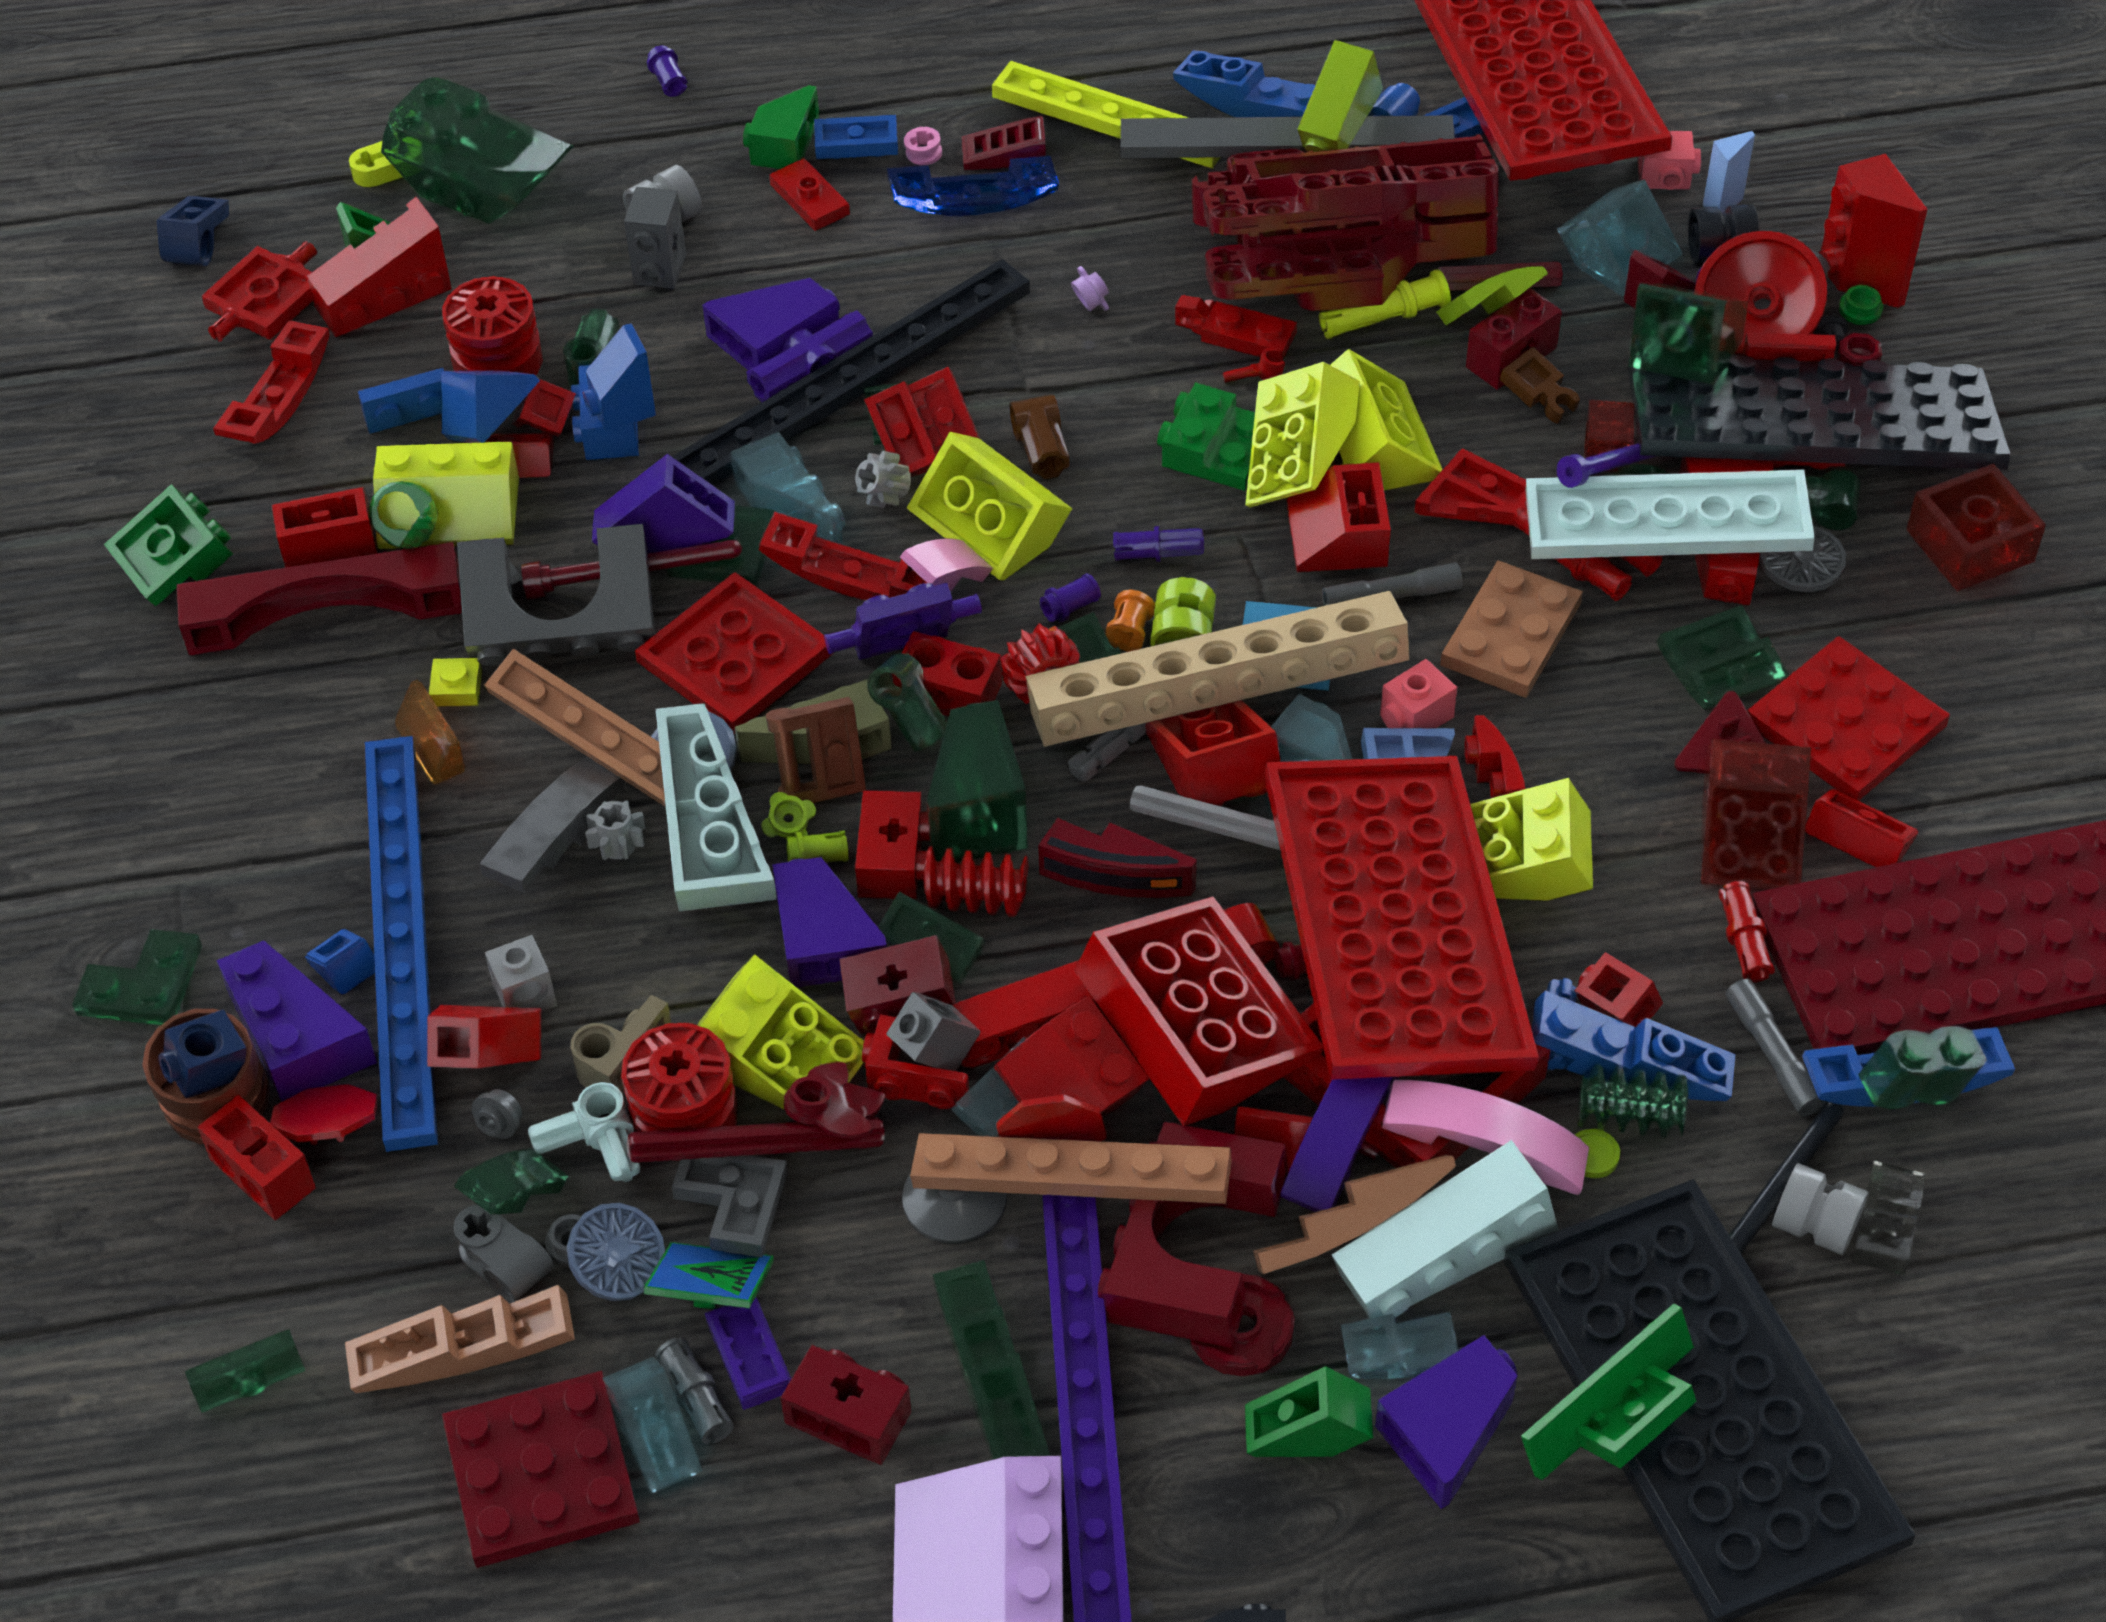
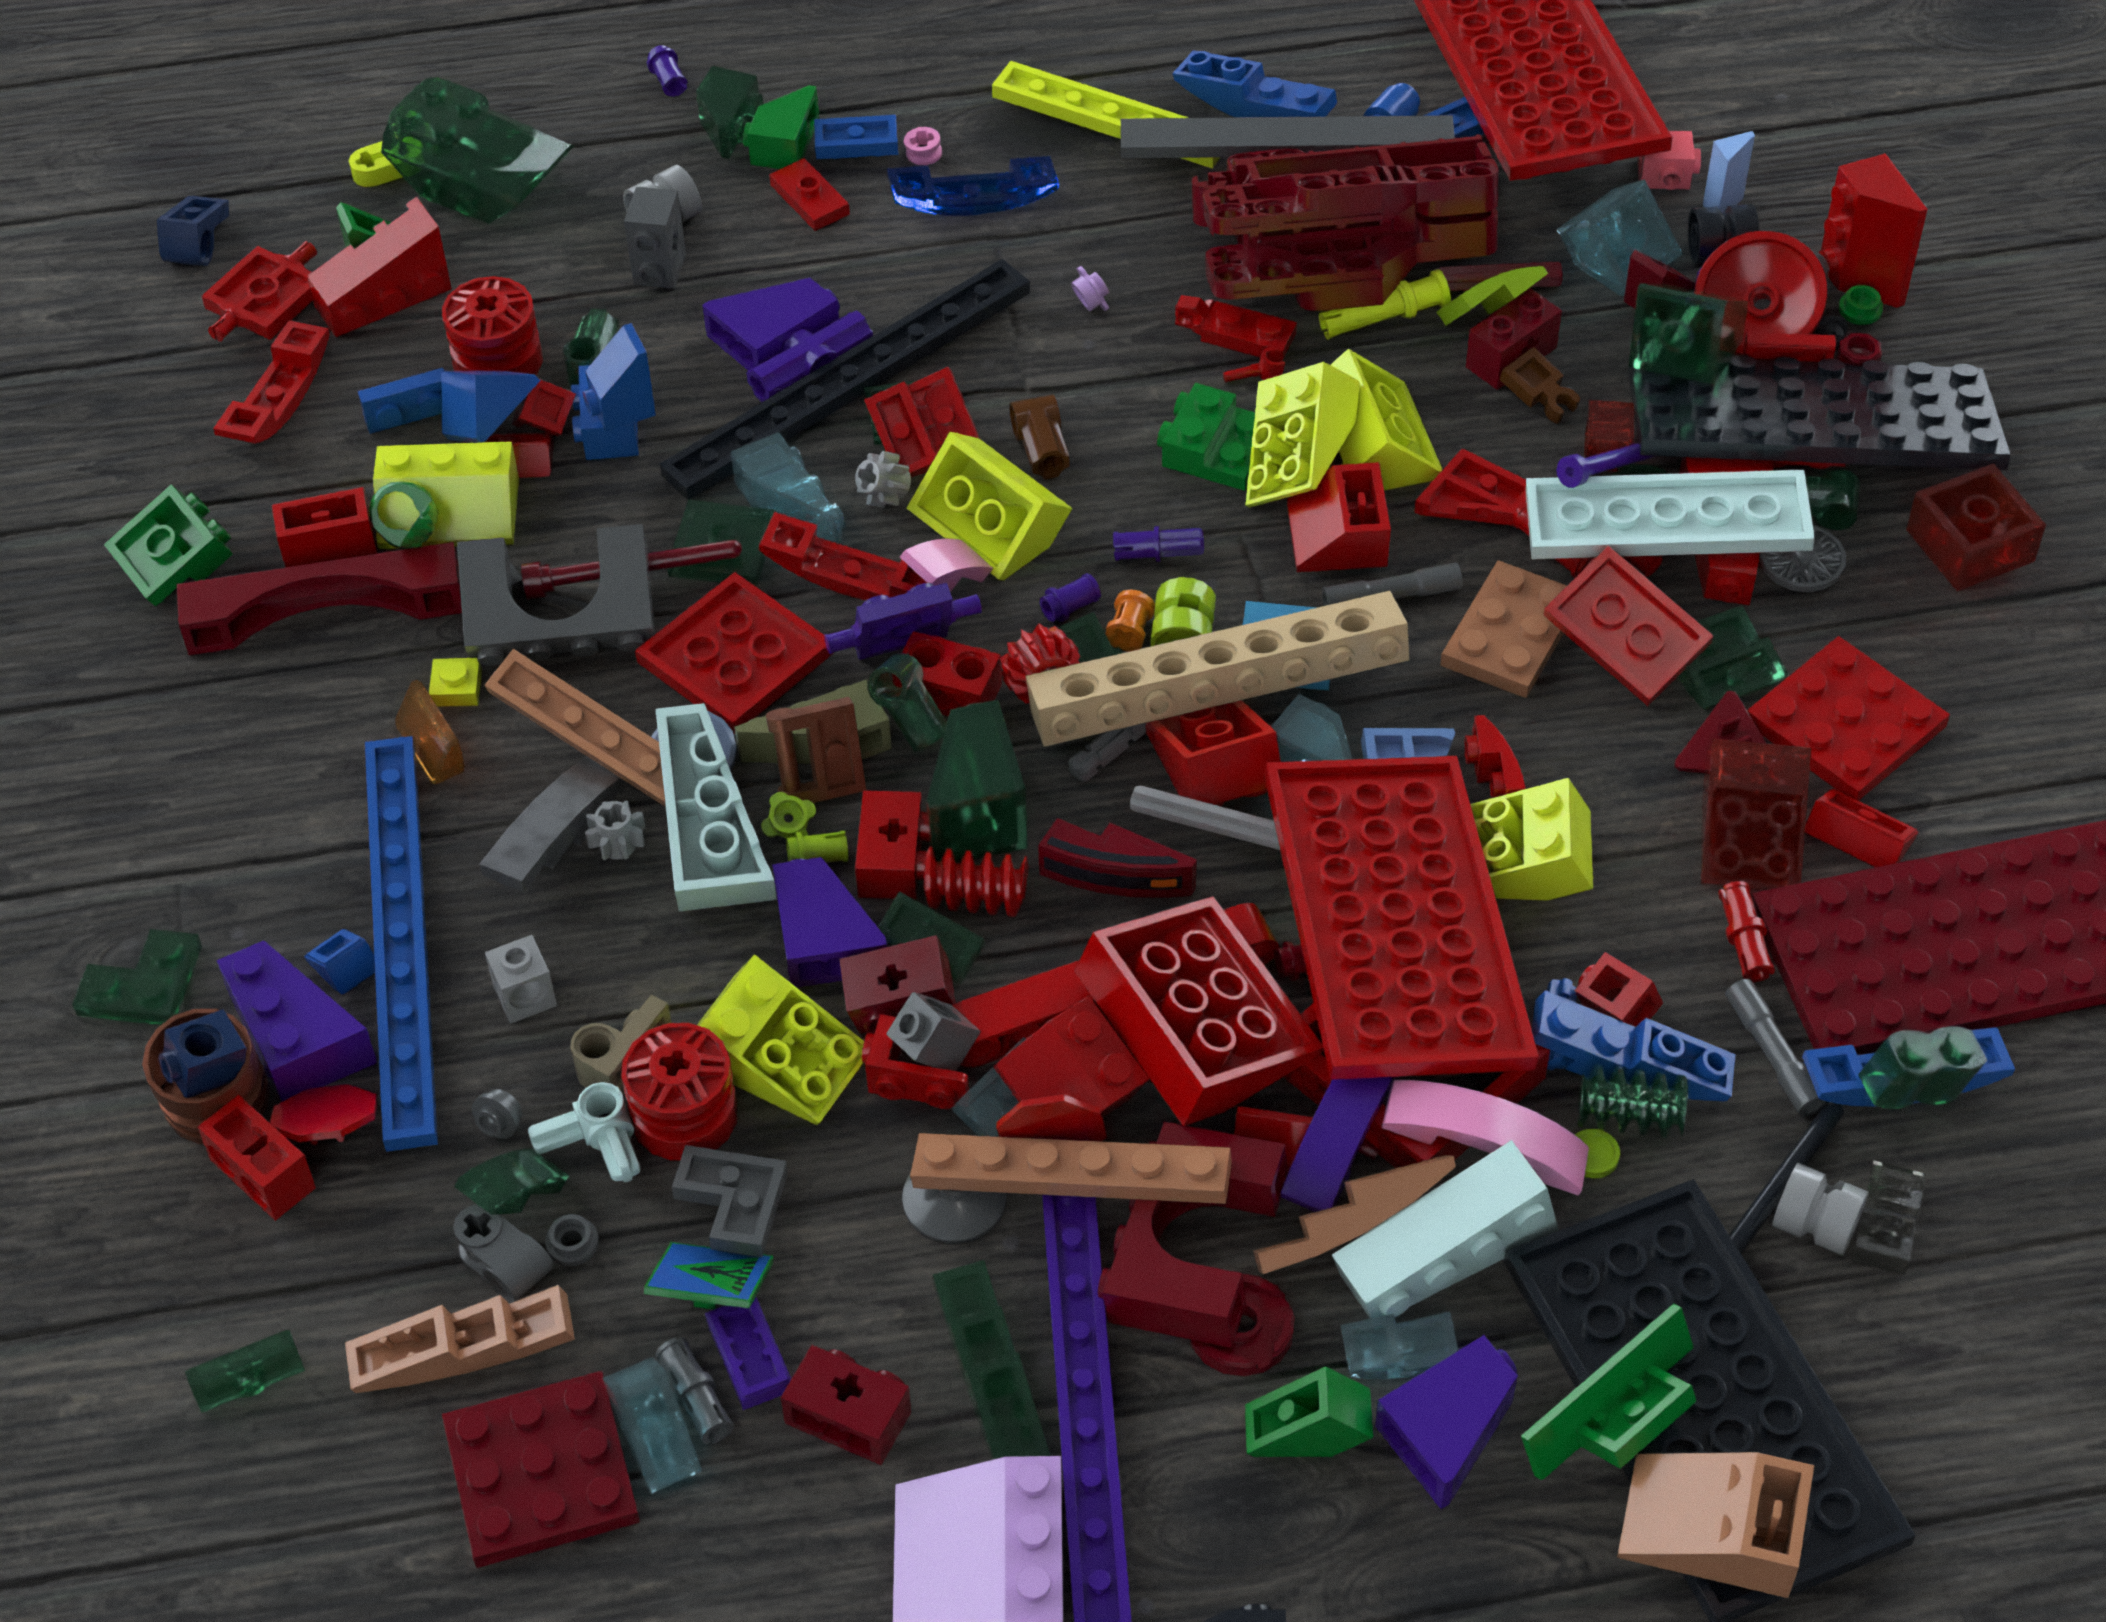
red slope [427,1005,541,1068] -> none
sand blue wheel [566,1203,665,1301] -> none
dark purple slope [591,454,735,553] -> none
dark red axle [627,1117,885,1163] -> none
dark red plate [783,1062,886,1139] -> none
dark red slope [961,116,1046,170] -> none
lime slope [1297,40,1383,152] -> none
coral brick [1380,659,1457,728] -> none
none -> clear green slope [696,66,763,159]
none -> red plate [1543,545,1714,706]
none -> nougat slope [1617,1452,1814,1598]

